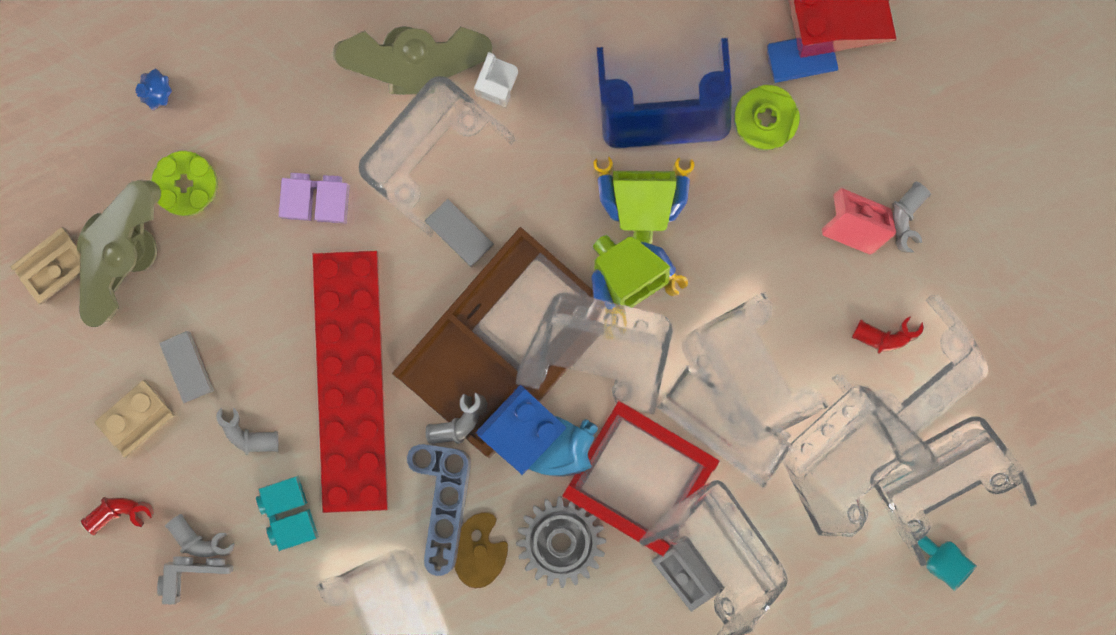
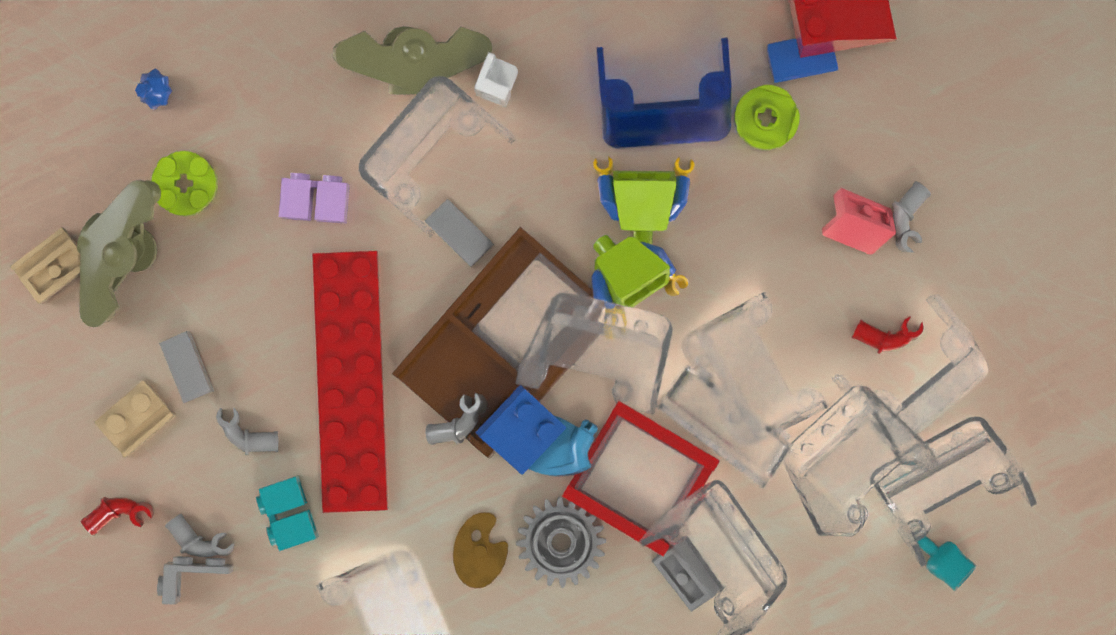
sand blue beam [407,444,471,576] -> none

